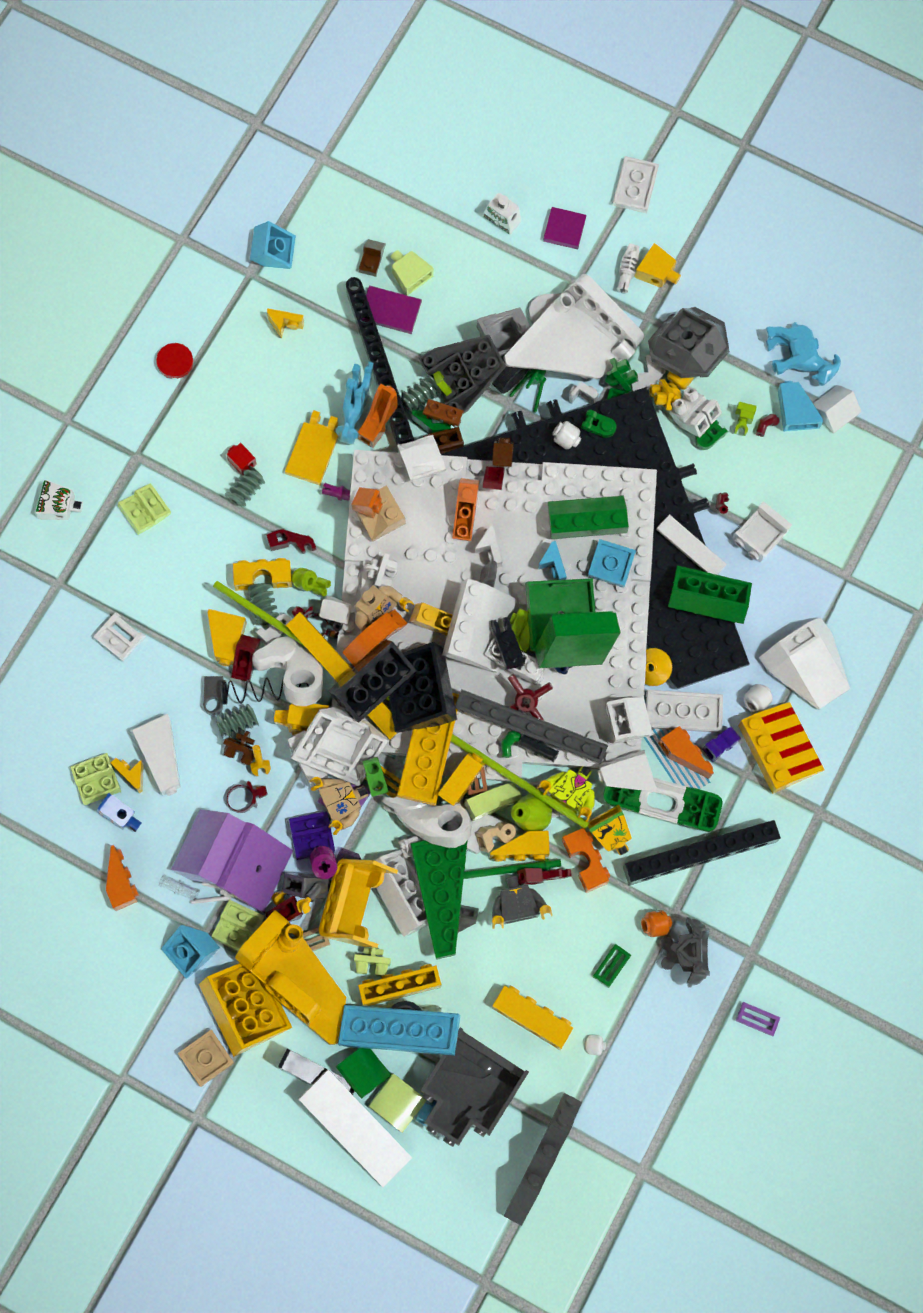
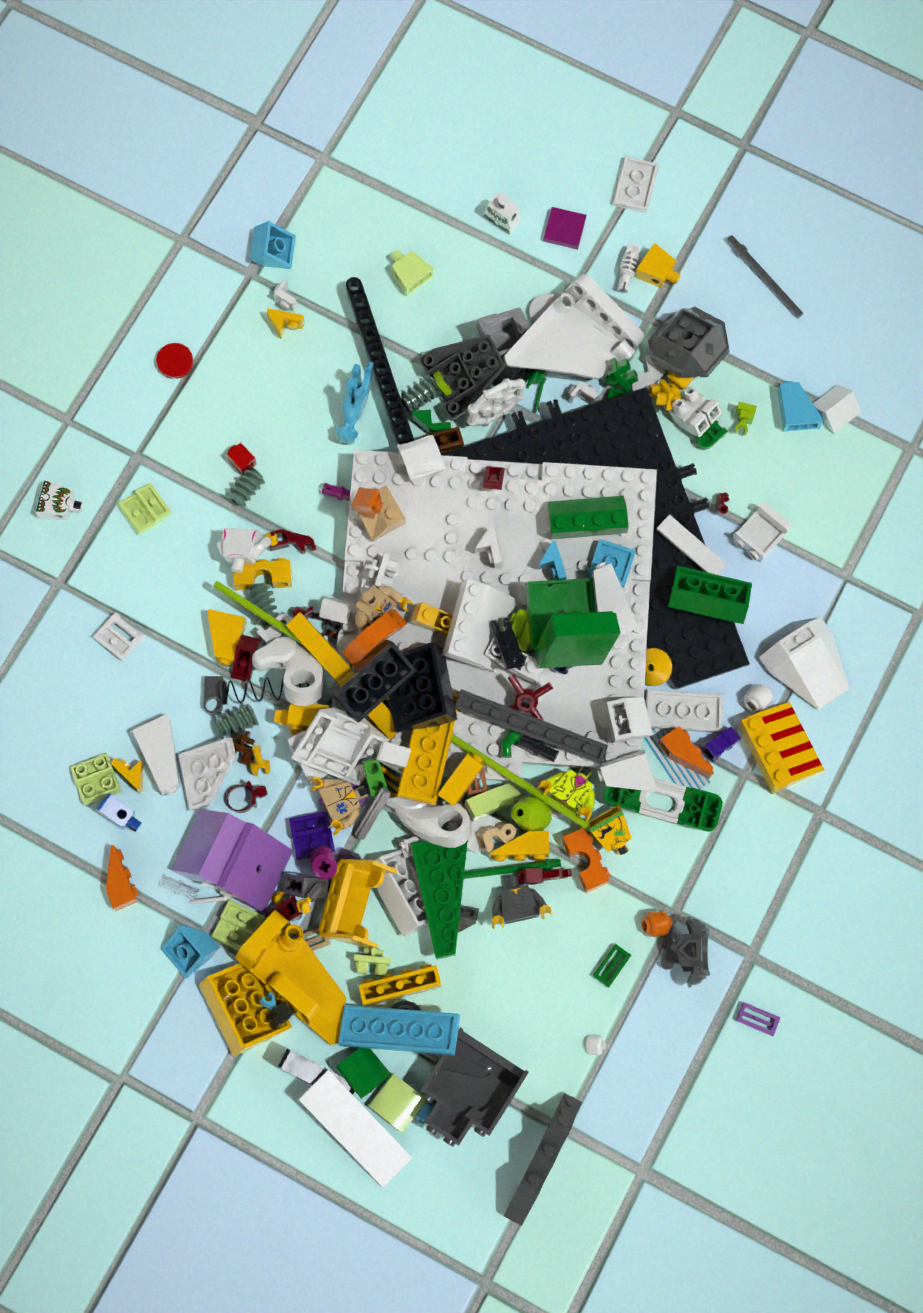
tan plate [178,1029,235,1087] -> none
yellow tile [285,410,339,485] -> none
lime piece [291,568,331,597] -> none
orange arch [358,384,398,448] -> none
reddish brown slope [359,239,386,277] -> none
magenta tile [361,285,422,334] -> none
dark orange hinge [423,399,464,427] -> none
orange slope [452,478,480,541] -> none
flat silver slope [479,561,497,588] -> none
reddish brown slope [492,438,514,467] -> none
yellow brick [492,985,573,1050] -> none
white head [552,421,581,449] -> none
green plate [581,410,616,438] -> none
black brick [623,820,781,886] -> none
dark red arm [755,414,780,437] -> none
medium azure animal [766,322,841,386] -> none
none -> white plate [178,737,236,811]
none -> white torso [217,528,278,573]
none -> pearl dark grey piece [259,992,294,1030]
none -> white bracket [273,280,297,312]
none -> light grey axle [354,788,391,840]
none -> white slope [376,741,411,774]
none -> white plate [467,378,526,426]
none -> white slope [591,562,638,636]
none -> flat silver bar [727,235,804,318]

